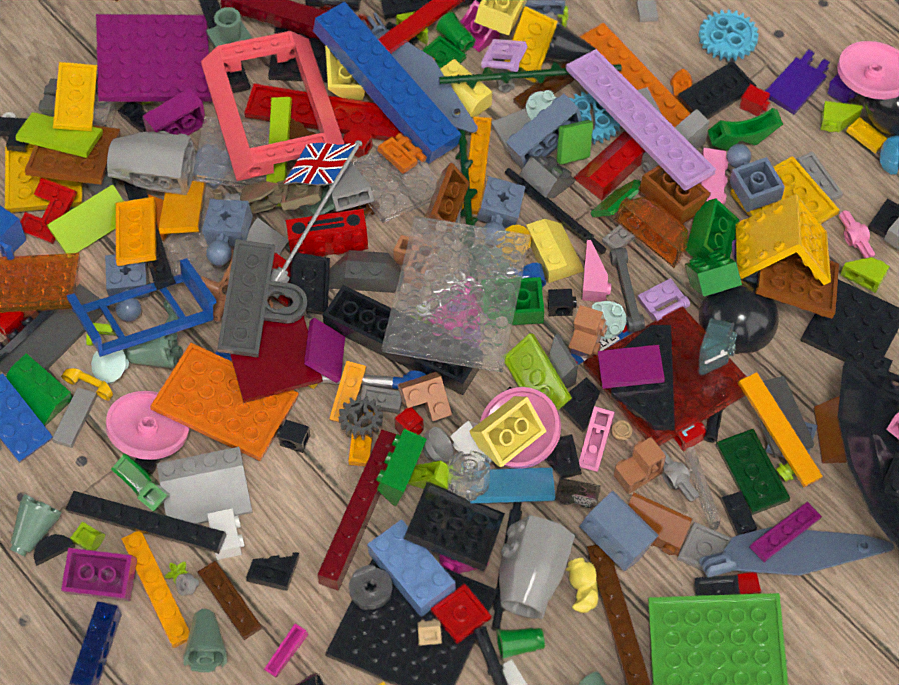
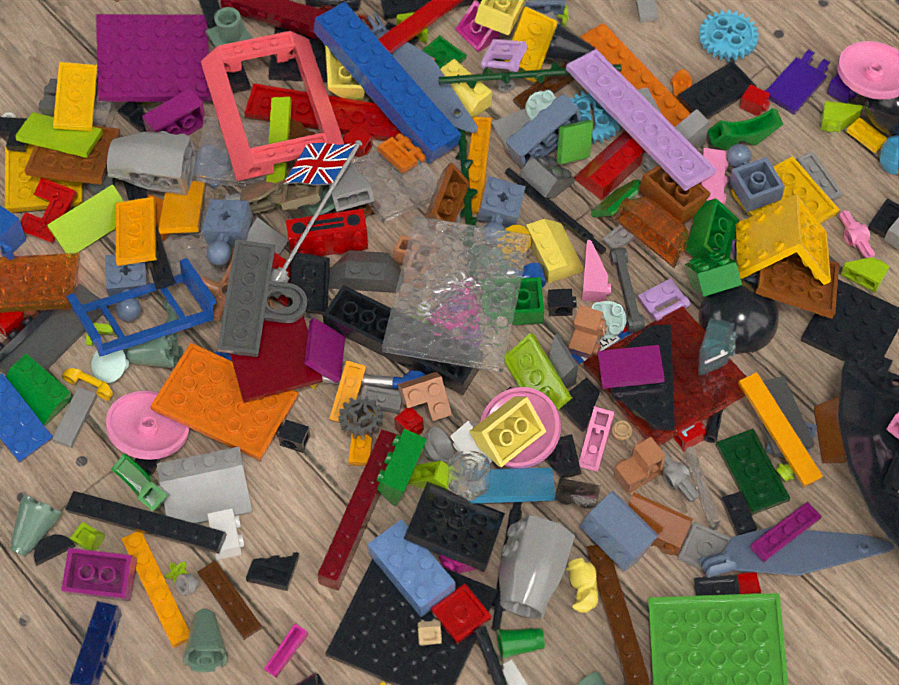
flat silver plate [349,565,392,610] -> none
green plant [436,12,476,52] -> none

